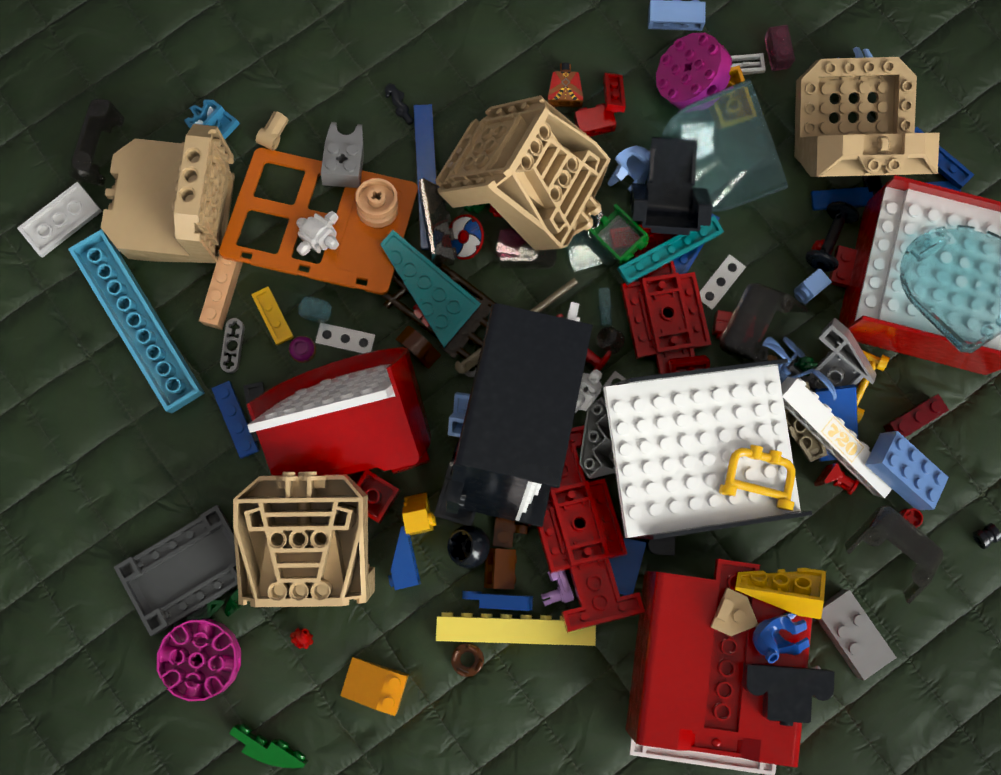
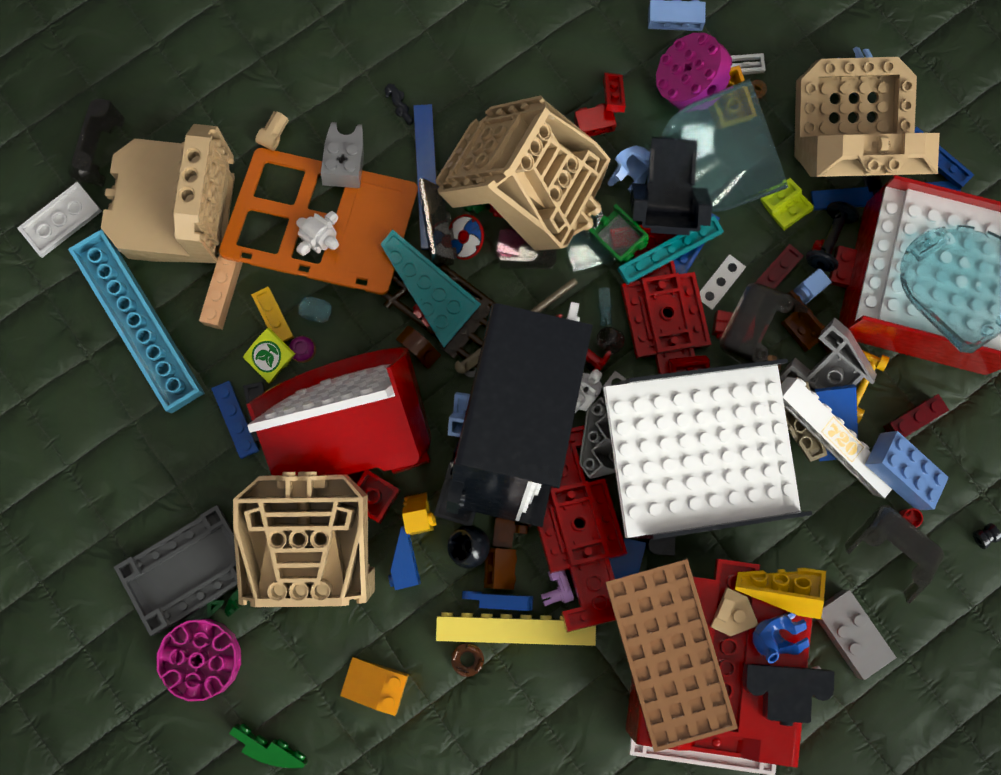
dark azure plate [184,100,240,139] -> none
light grey beam [220,318,245,374] -> none
red plant [290,628,313,649] -> none
white sticker [315,322,375,353] -> none
light nougat wheel [356,178,398,228] -> none
torso [547,63,583,107] -> none
yellow bar [719,445,795,511] -> none
medium blue plant [762,336,837,400] -> none
clear pink brick [765,24,795,71] -> none
dark green plant [794,356,818,376] -> none
red slope [814,463,843,486] -> none
red bush [833,470,859,495] -> none
none -> slope [243,328,295,383]
none -> medium nougat plate [605,559,738,753]
none -> clear orange plate [748,80,767,99]
none -> dark red plate [752,244,804,298]
none -> neon yellow slope [760,178,814,231]
none -> reddish brown bracket [781,290,831,353]

